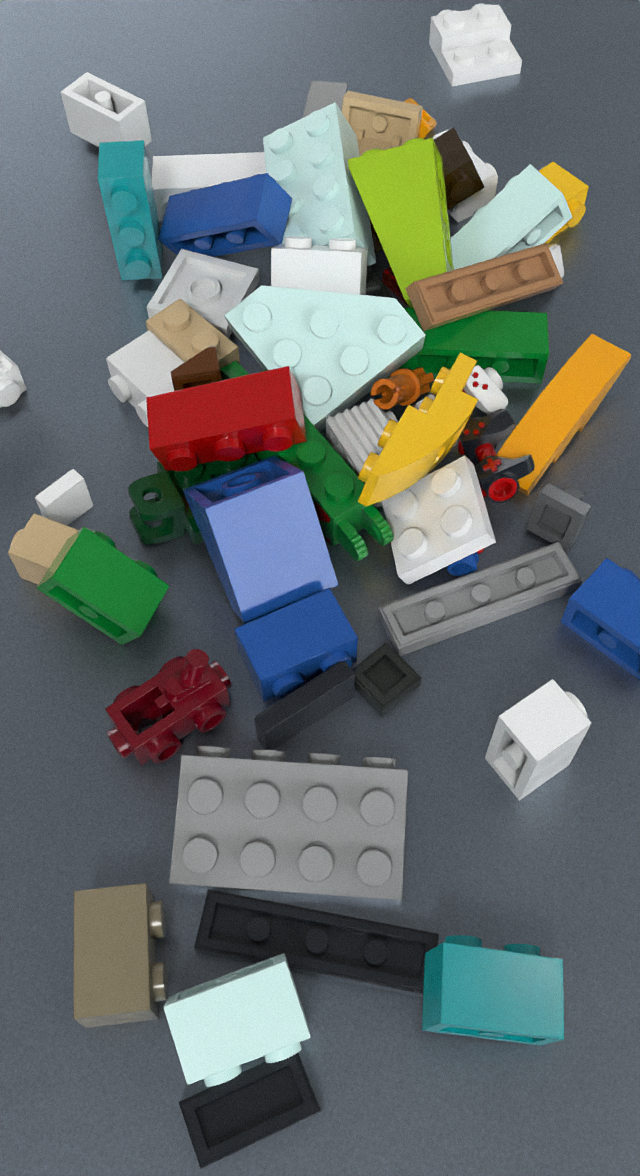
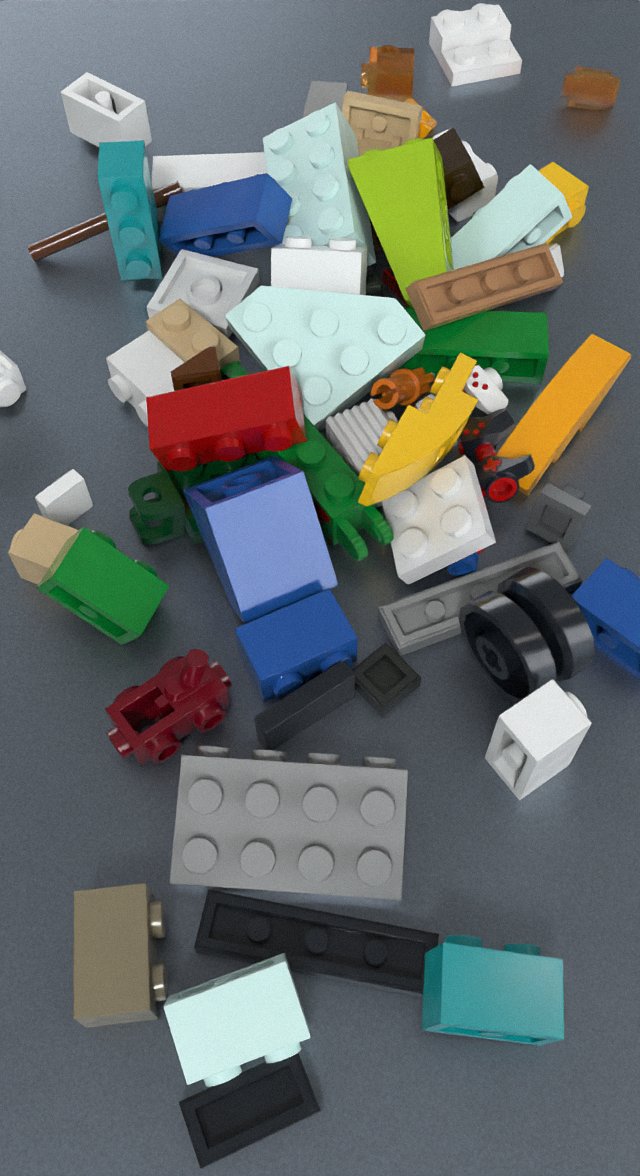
none -> reddish brown bar [28,181,183,262]
none -> clear orange brick [361,45,415,102]
none -> black wheel [459,566,595,704]
none -> clear orange brick [561,65,620,112]

